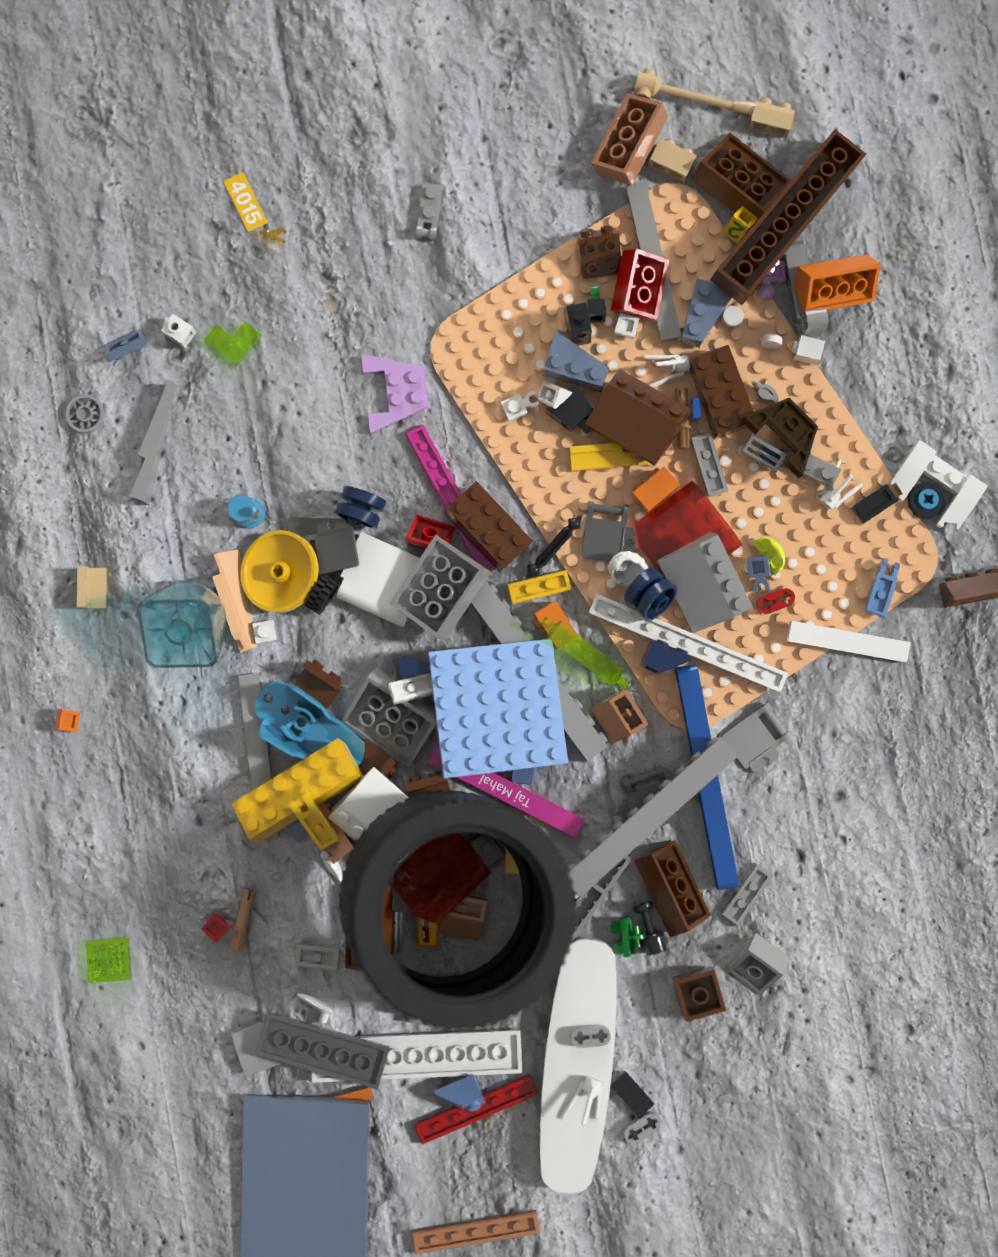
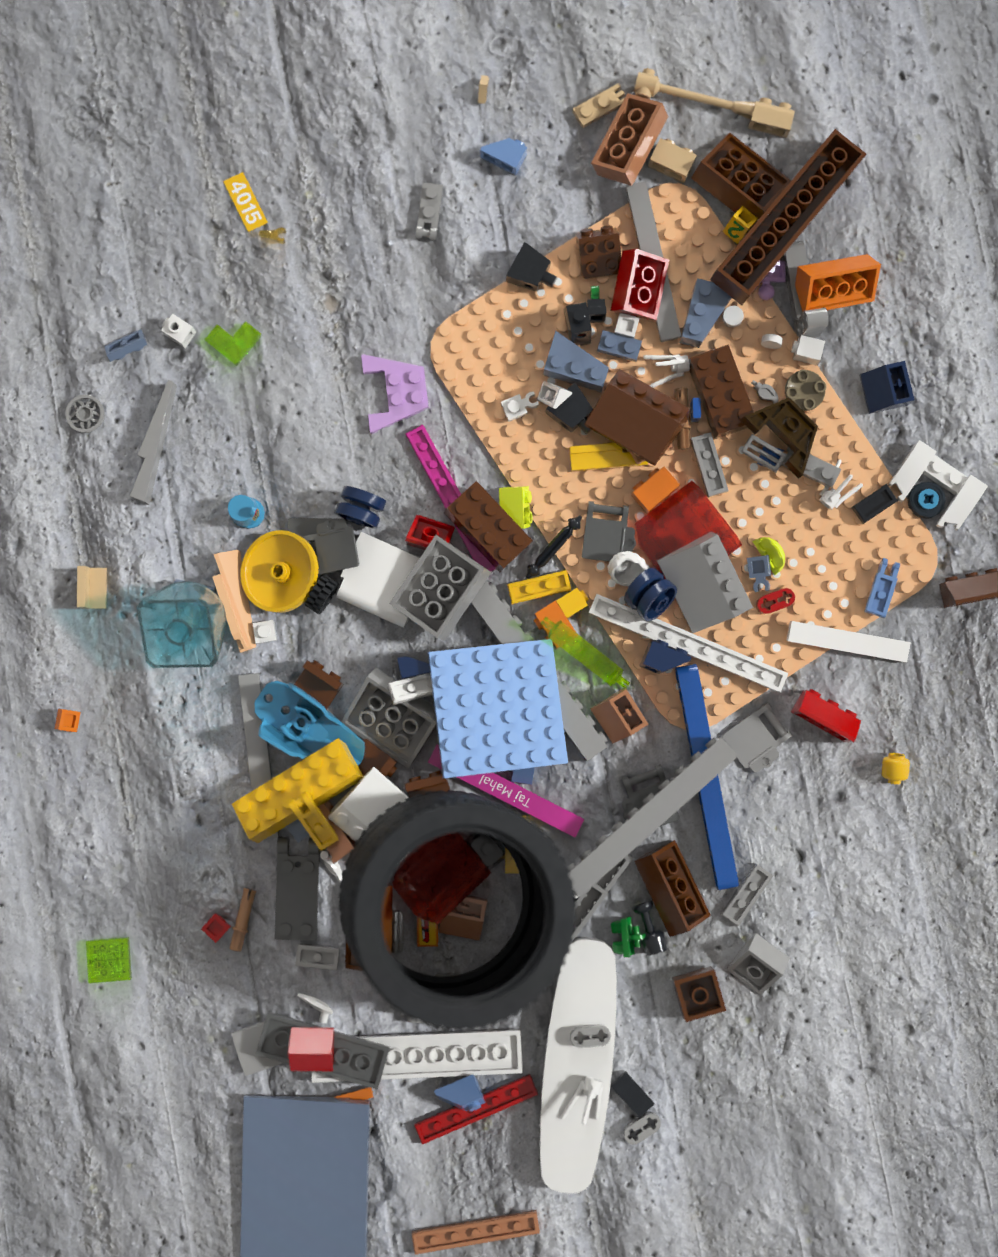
none -> dark grey hinge [274,837,320,941]
none -> slope [288,1027,334,1071]
none -> tan tile [478,75,489,104]
none -> medium blue slope [480,138,527,175]
none -> neon yellow slope [499,486,533,529]
none -> black torso [506,242,557,291]
none -> yellow brick [556,588,589,619]
none -> tan hinge [572,84,625,129]
none -> sand blue plate [597,330,642,362]
none -> dark tan dish [785,369,826,411]
none -> red slope [791,689,861,743]
none -> dark blue slope [860,361,915,414]
none -> yellow head [881,753,910,784]

